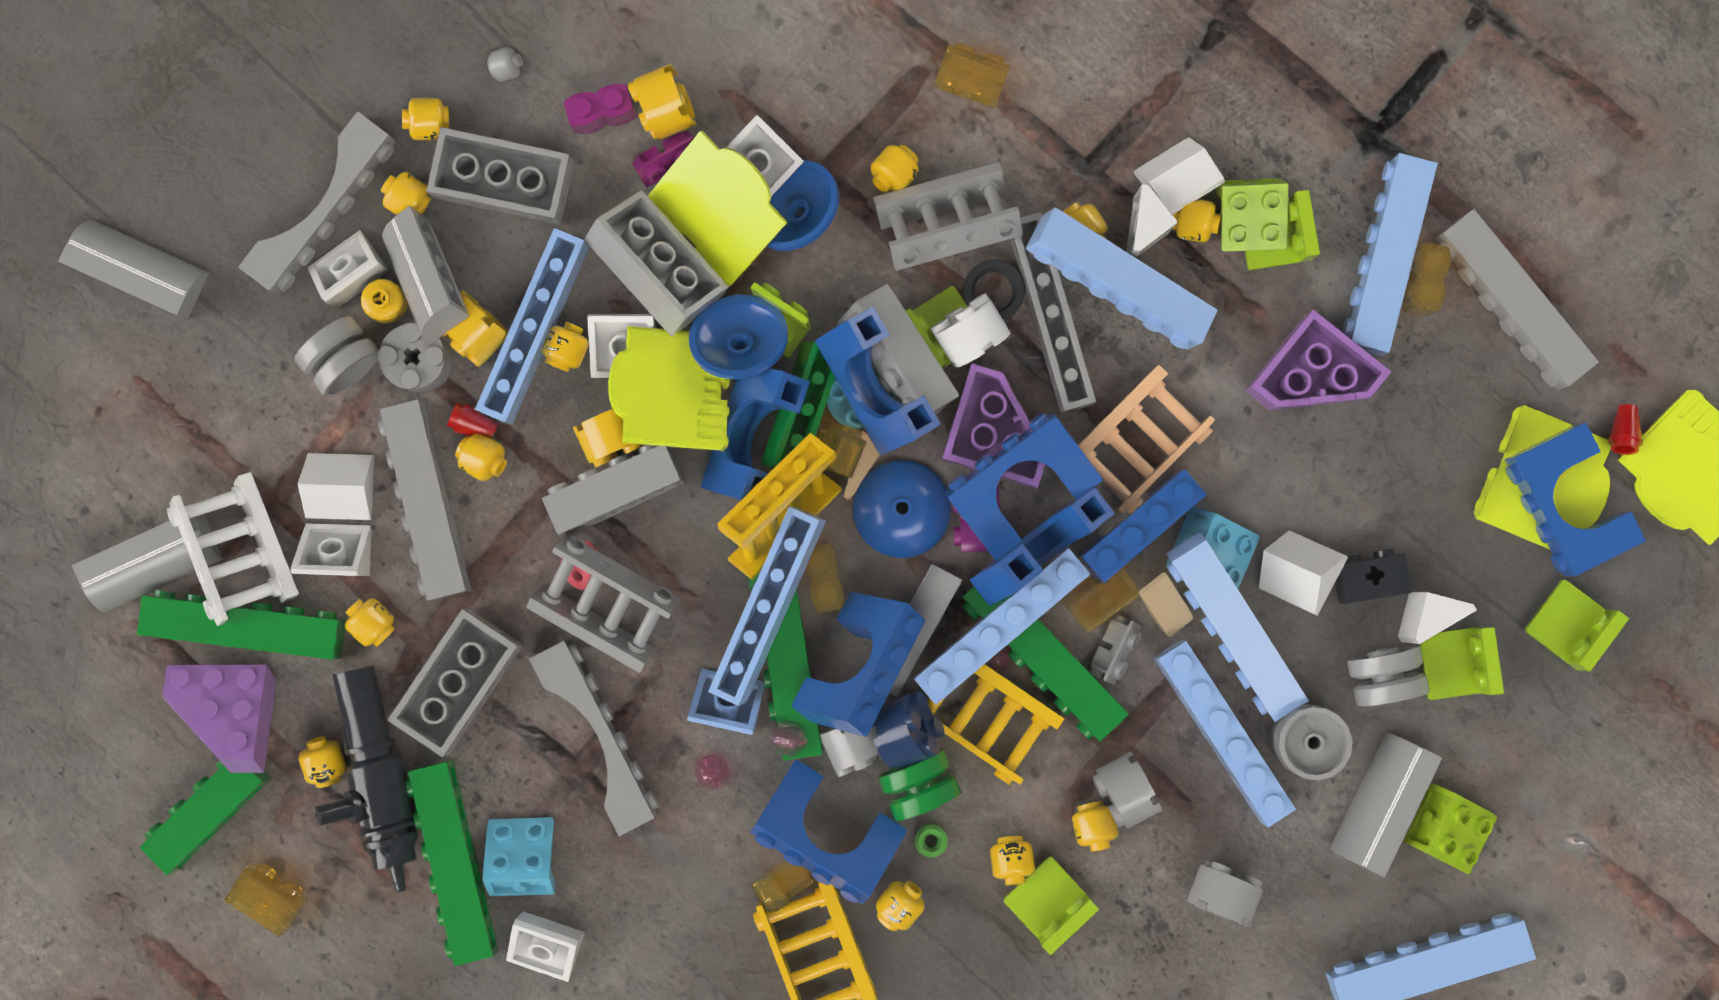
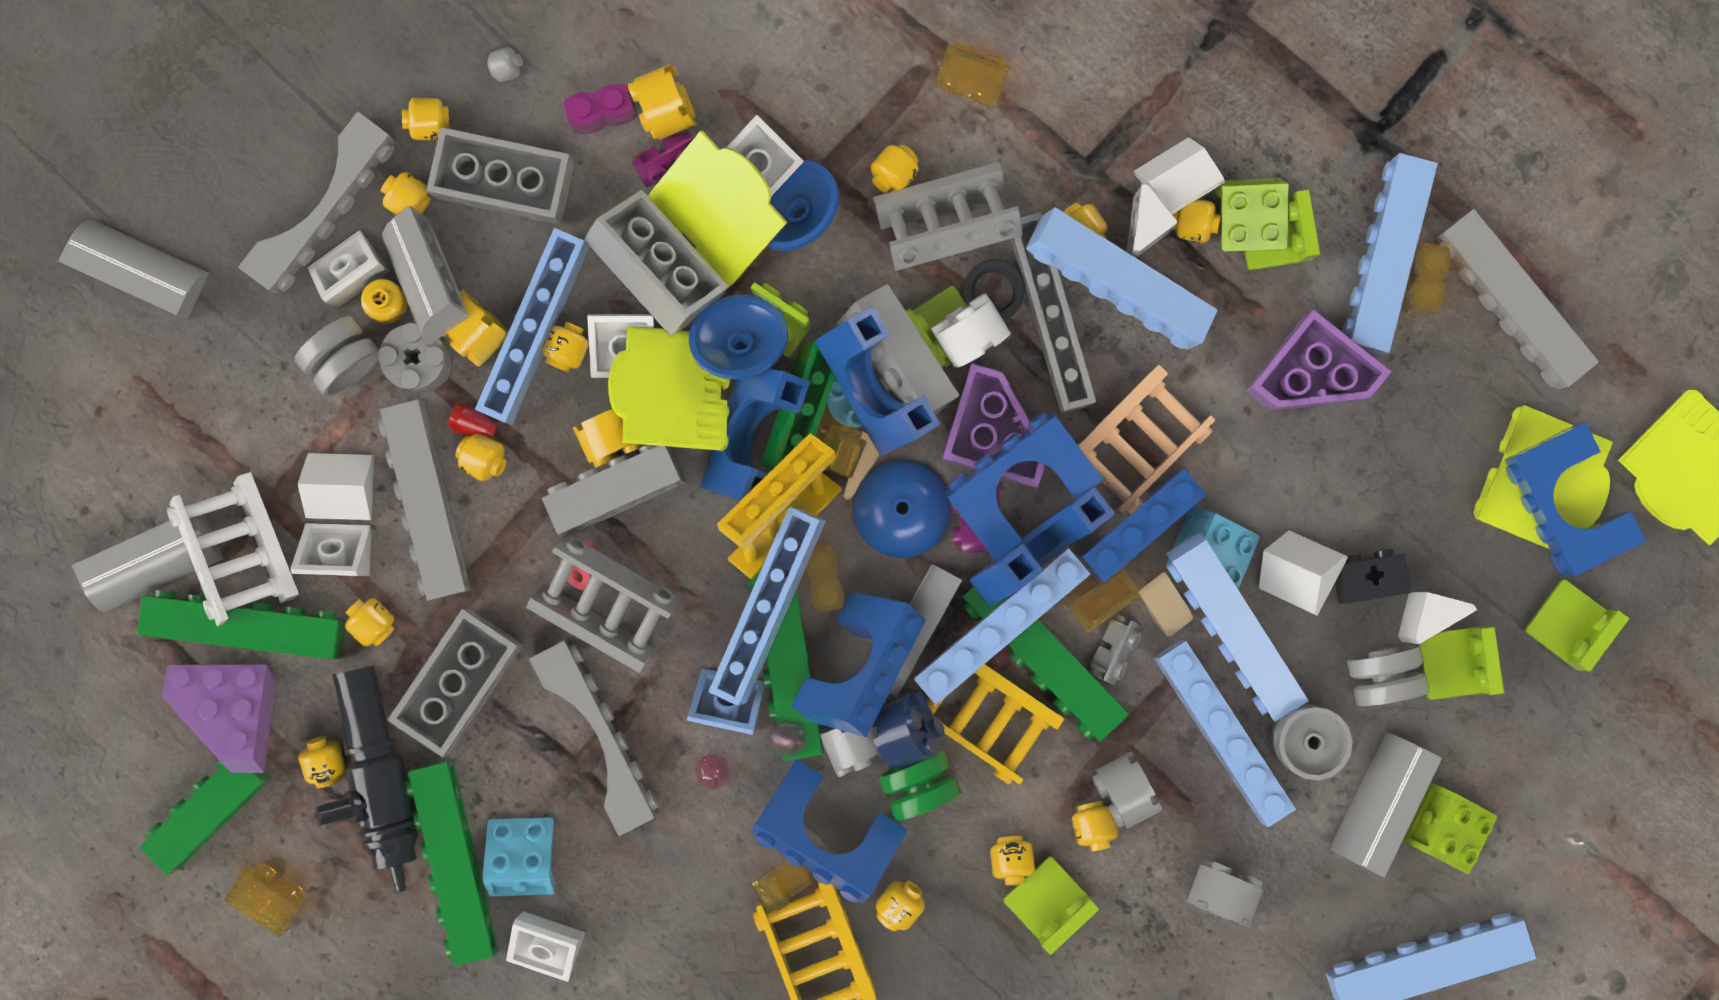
bright green plate [915,824,948,858] -> none
red cone [1608,404,1643,455] -> none

